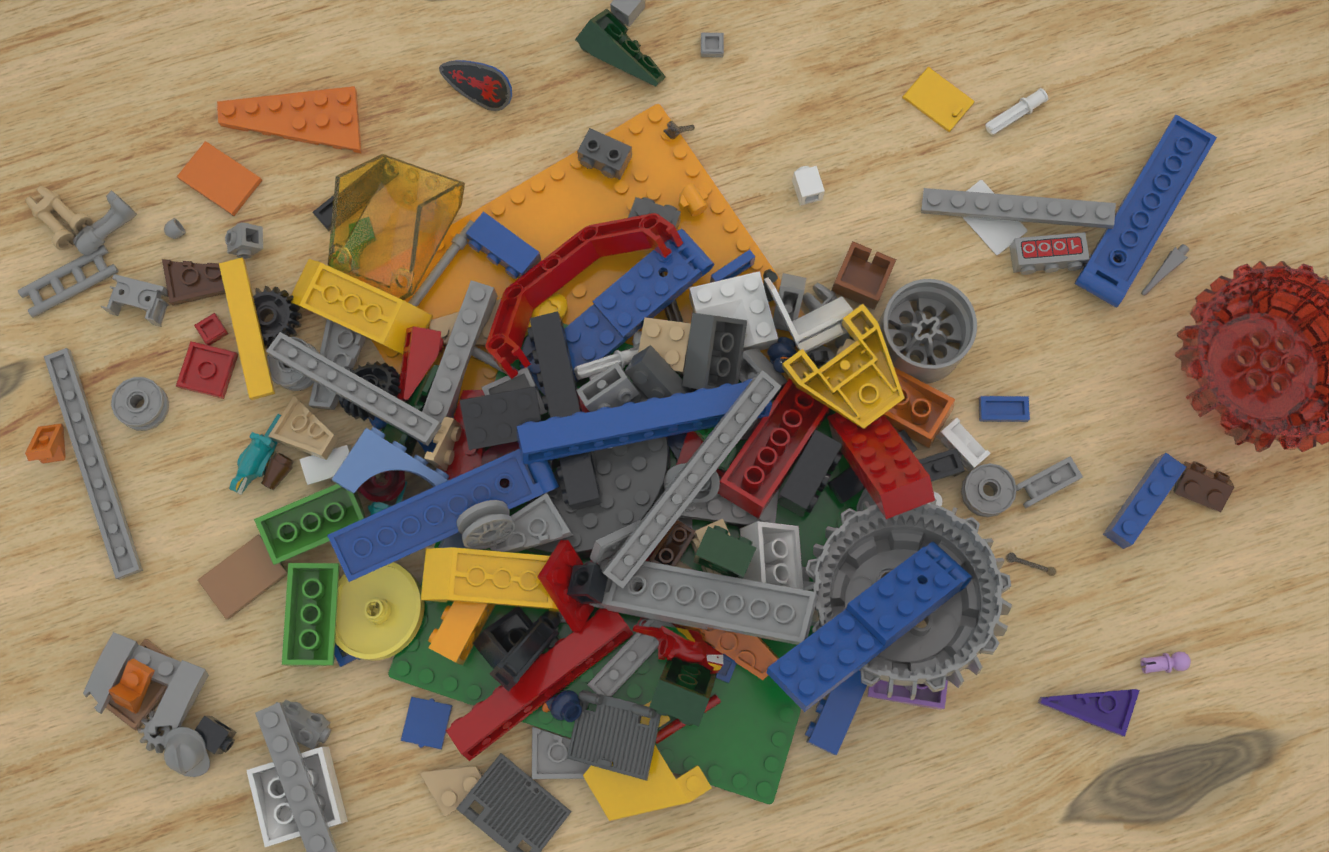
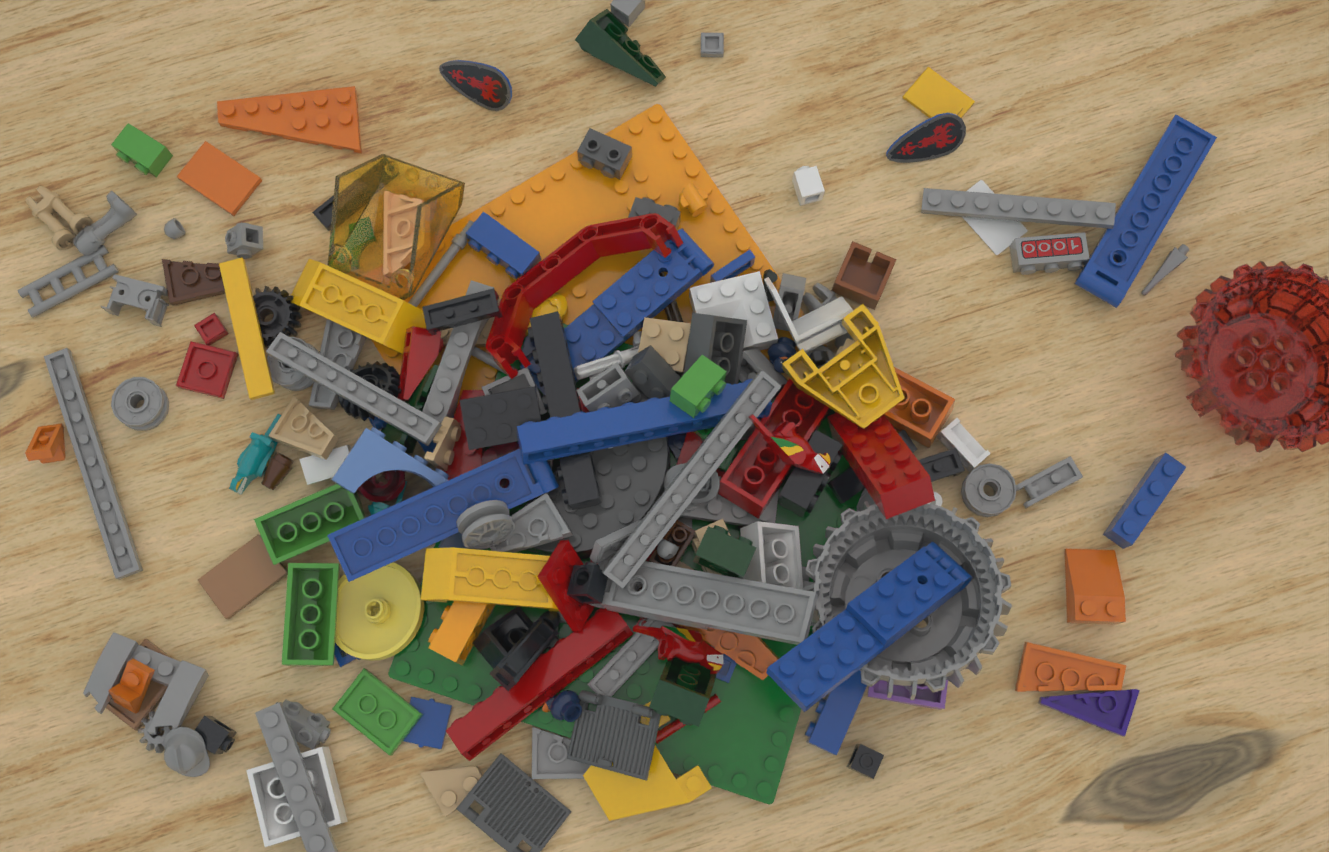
clear smoke hand [663,121,695,140] -> none
light grey wheel [878,279,977,384] -> none
blue tile [979,396,1030,422] -> none
white axle [985,88,1048,135] -> none
clear smoke hinge [1006,553,1057,576] -> none
lavender pin [1140,651,1191,674] -> none
reddish brown bracket [1173,461,1235,512] -> none
none -> bright green brick [111,123,173,178]
none -> bright green tile [332,668,423,756]
none -> light nougat wing [383,191,427,278]
none -> black container [422,288,503,335]
none -> light grey hinge [657,539,679,559]
none -> bright green brick [669,355,727,418]
none -> red animal [749,414,831,474]
none -> black brick [847,744,884,779]
none -> shield [886,112,966,163]
none -> orange wing [1015,642,1126,692]
none -> orange slope [1065,549,1126,624]

